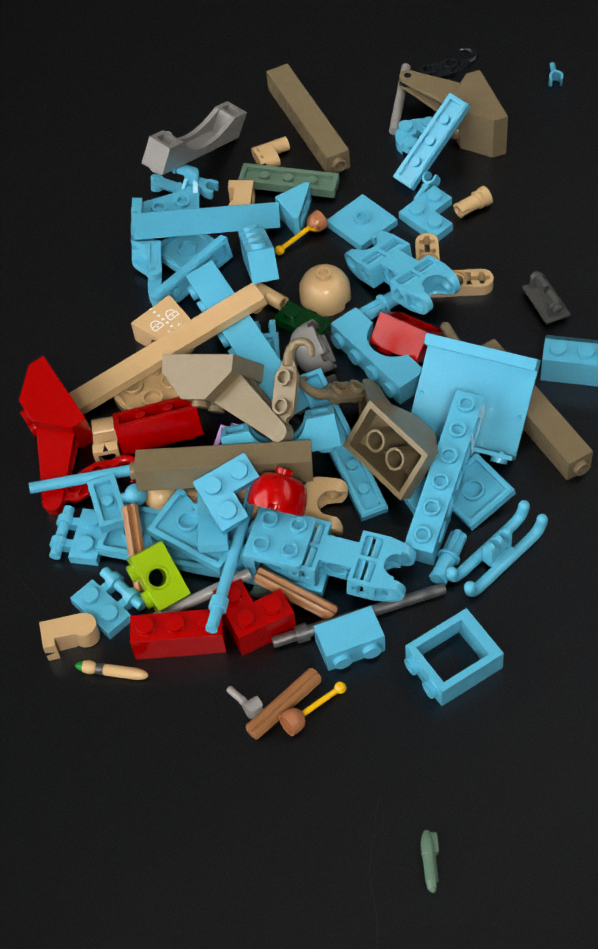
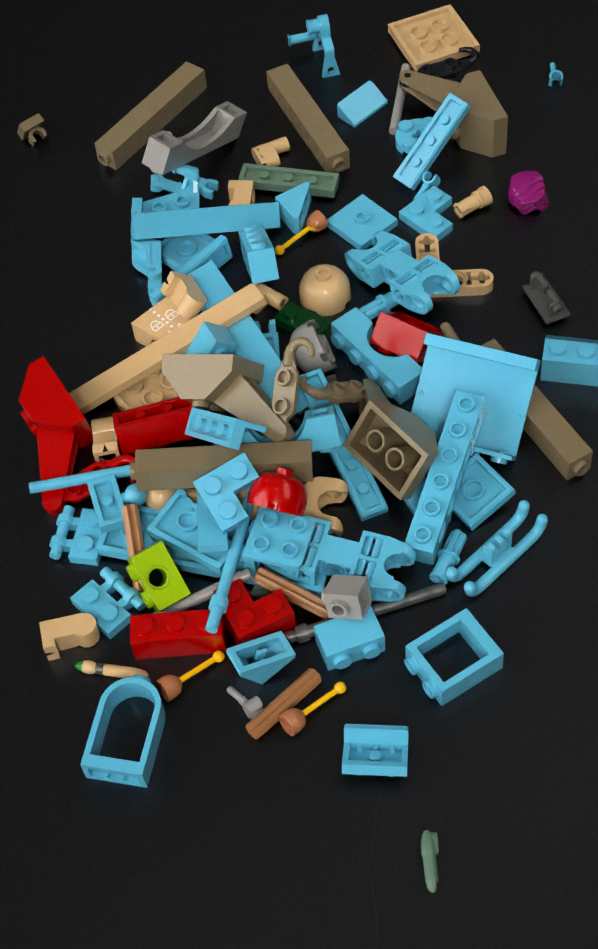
none -> dark tan tile [17,113,47,146]
none -> medium azure window [80,675,166,788]
none -> dark tan brick [94,61,207,170]
none -> hinge [155,650,225,702]
none -> tan leg [160,271,207,320]
none -> medium azure arch [185,322,238,354]
none -> medium azure panel [185,407,267,450]
none -> medium azure slope [226,631,296,685]
none -> medium azure piece [287,14,340,78]
none -> light grey brick [321,575,373,620]
none -> medium azure slope [337,80,388,128]
none -> medium azure bracket [342,724,409,777]
none -> tan plate [388,4,480,72]
none -> magenta hair [508,170,549,214]

